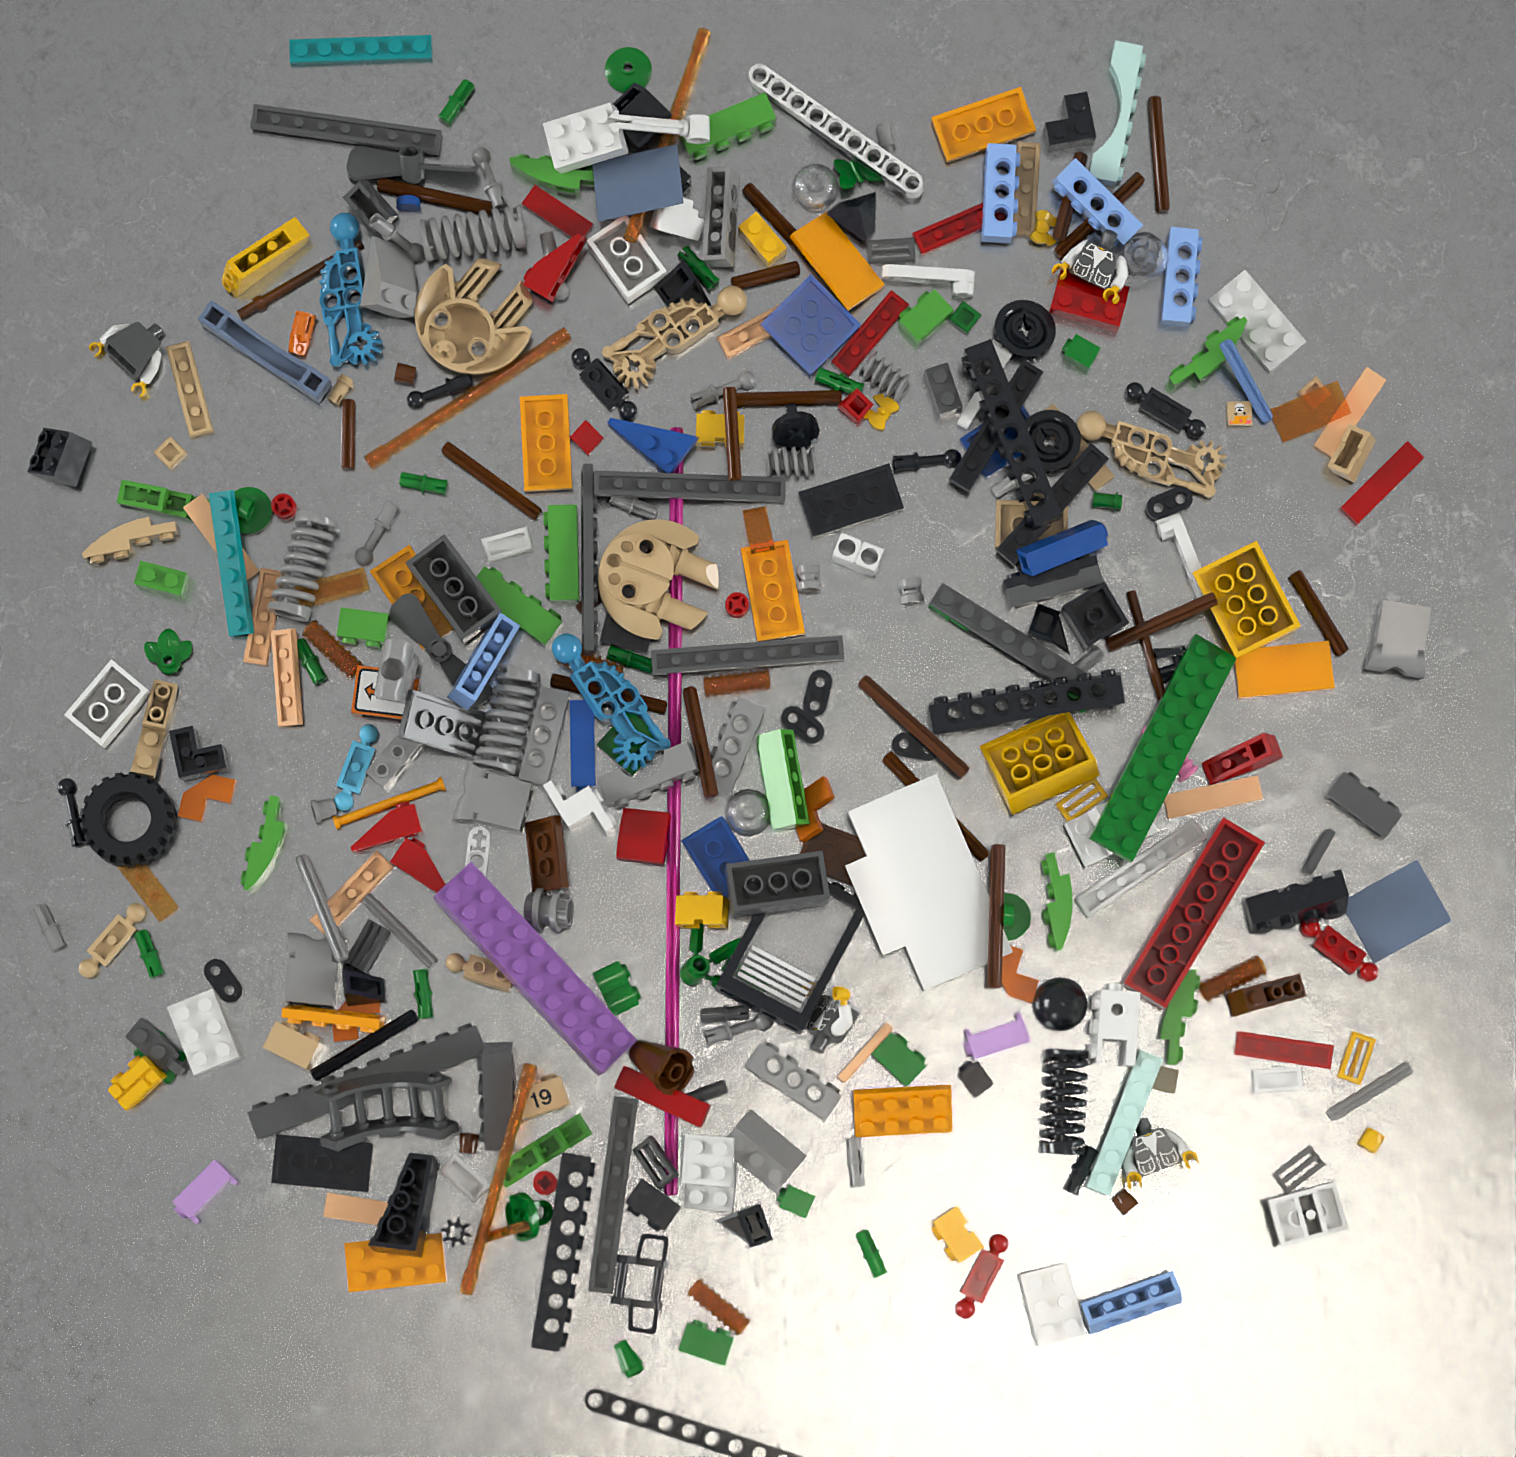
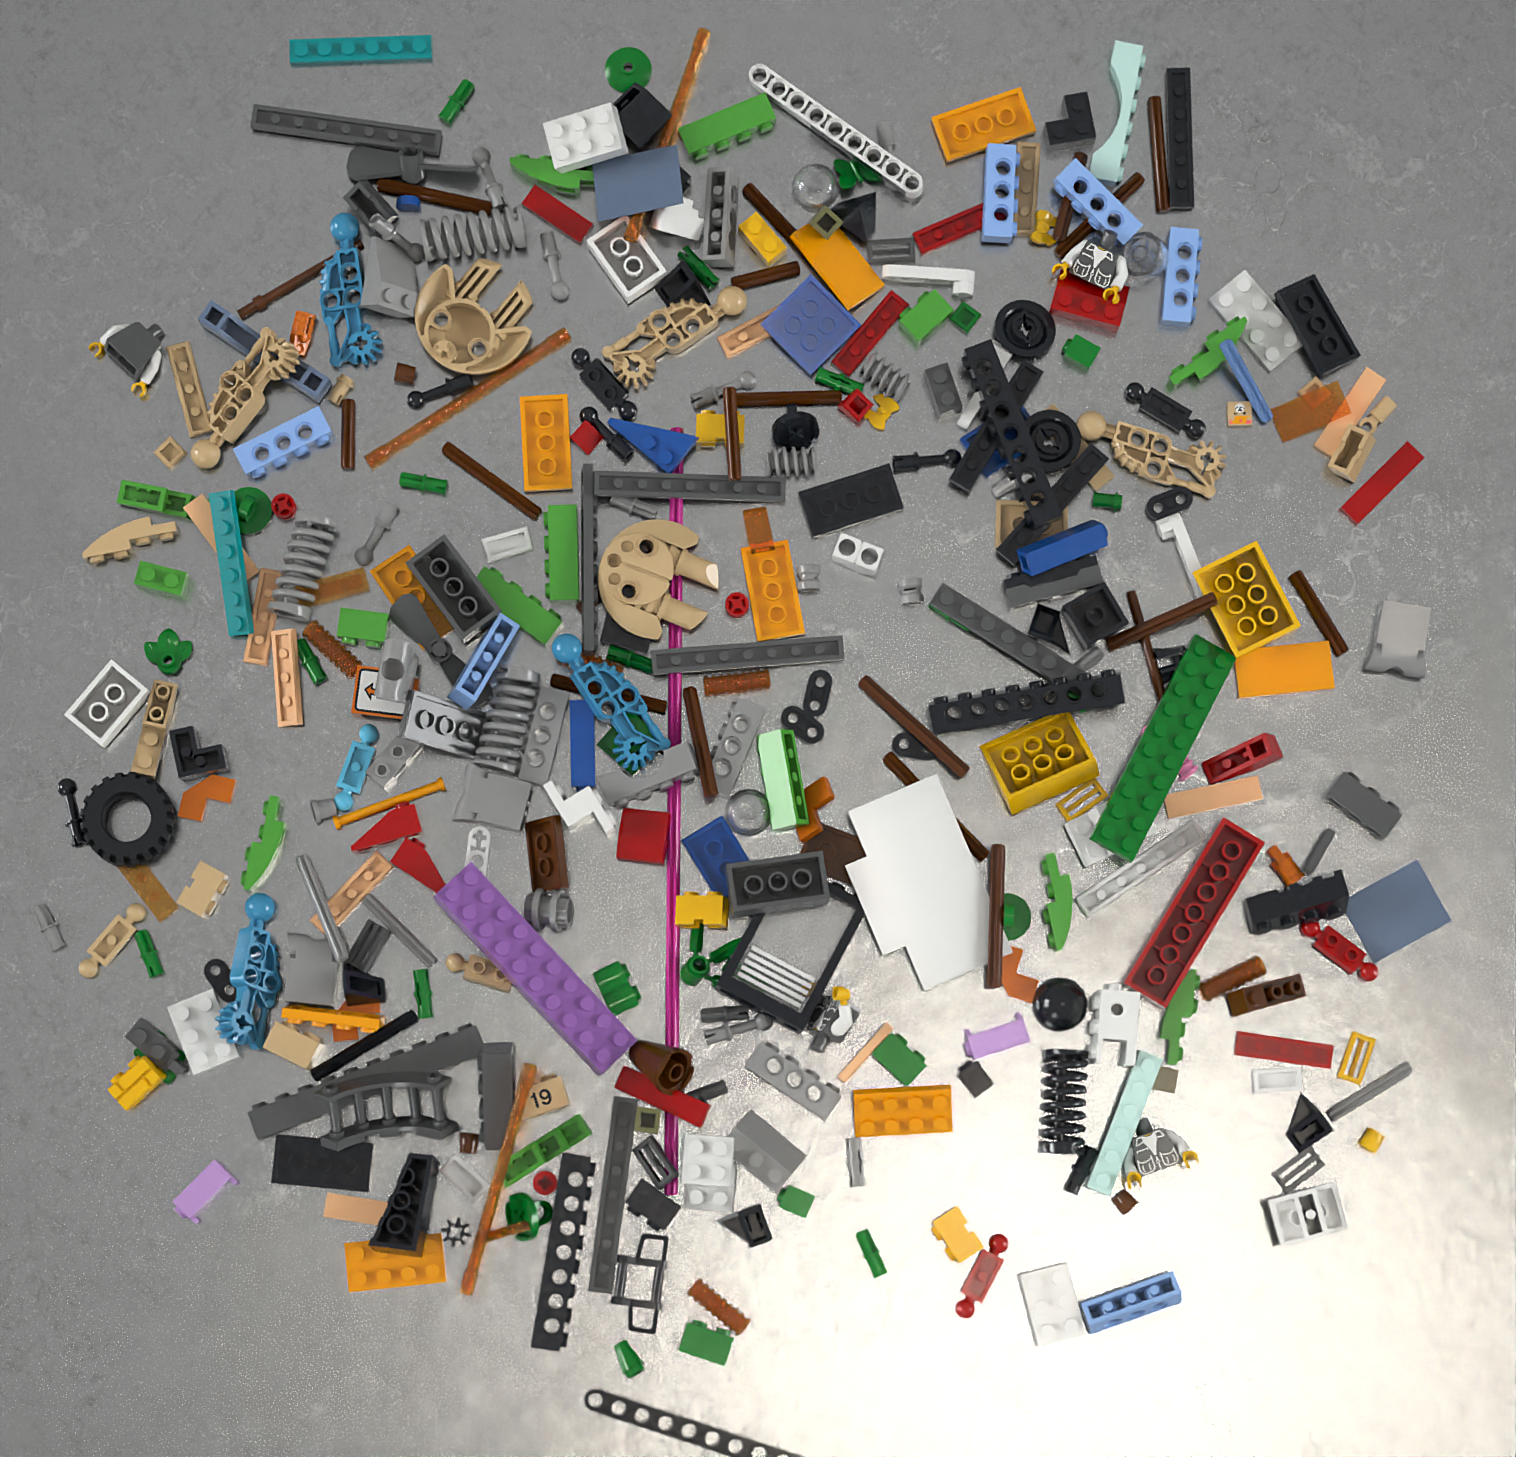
black slope [27,428,92,487] -> none
yellow slope [222,217,310,298] -> none
red slope [523,233,588,302] -> none
white piece [608,110,710,144] -> none
none -> tan brick [176,860,229,918]
none -> tan arm [191,327,300,469]
none -> dark azure arm [215,893,281,1050]
none -> light blue brick [233,406,334,479]
none -> black pin [579,406,634,461]
none -> olive brick [634,1106,662,1135]
none -> olive brick [807,205,843,240]
none -> black plate [1166,68,1194,209]
none -> orange hinge [1267,845,1305,887]
none -> black plate [1274,274,1361,377]
none -> black slope [1285,1092,1334,1153]
none -> tan bar [1358,396,1397,435]

